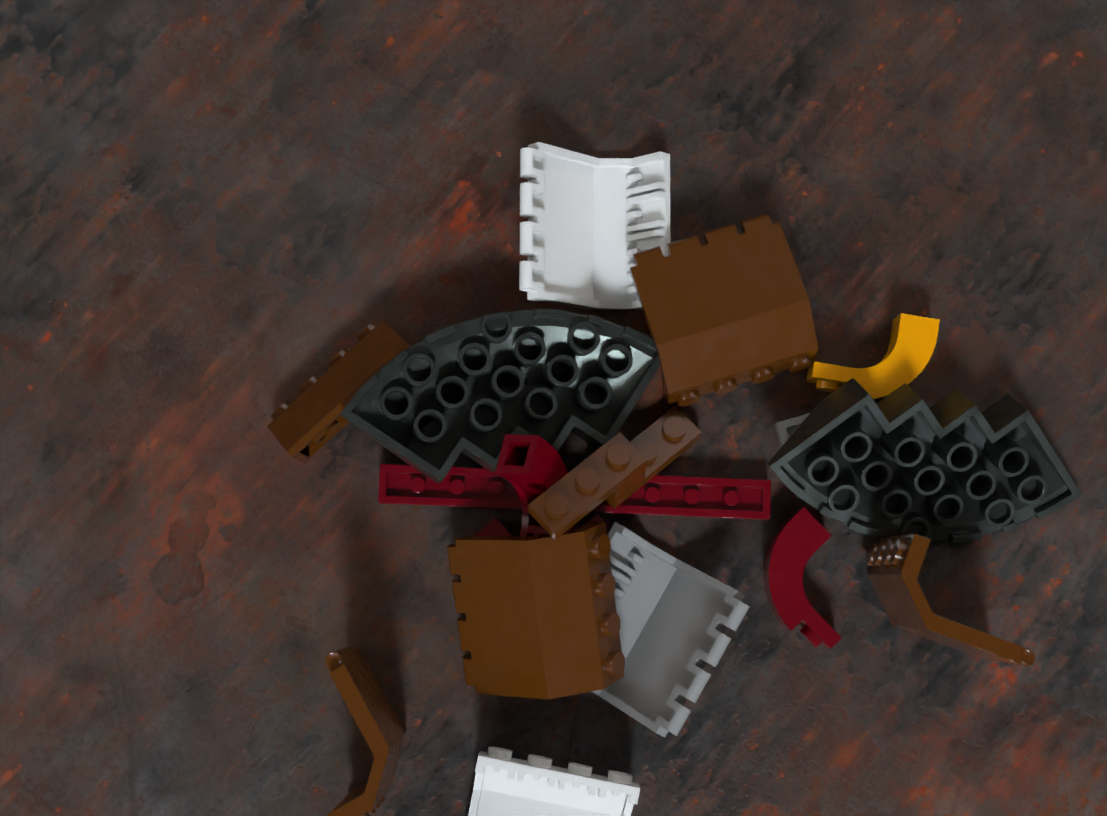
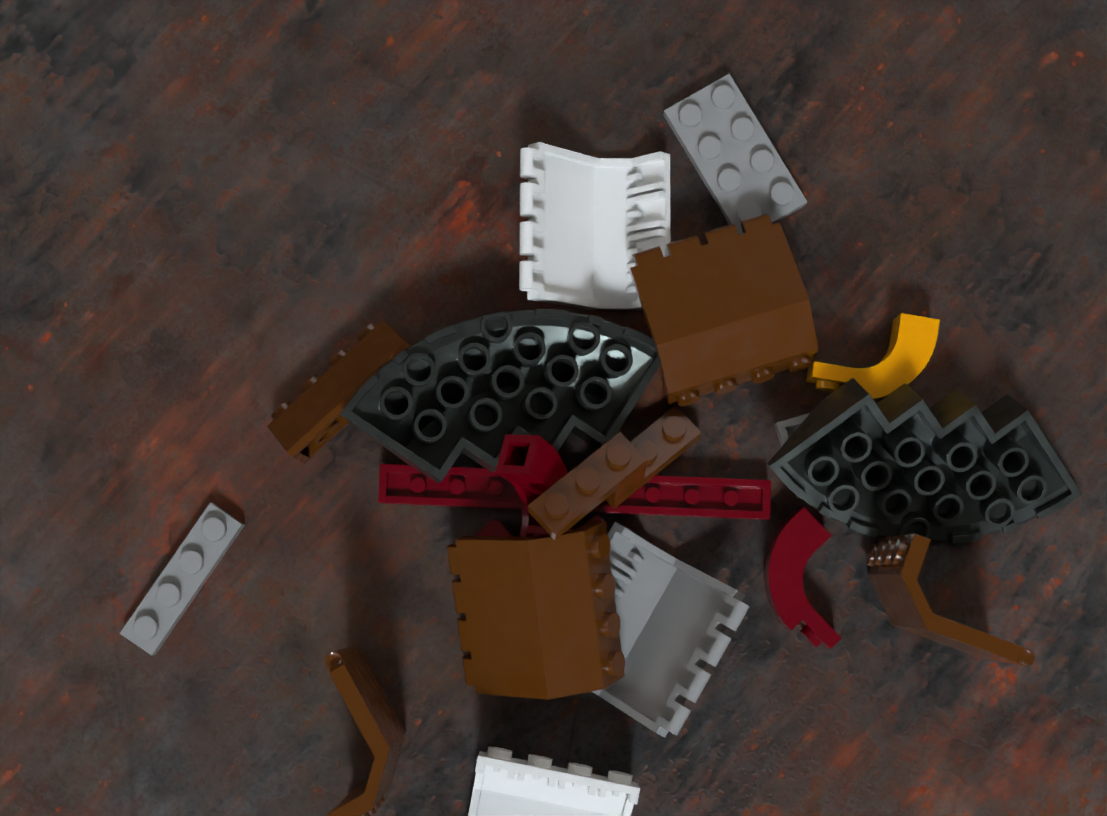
none -> light grey plate [120,503,245,656]
none -> light grey plate [663,74,807,234]

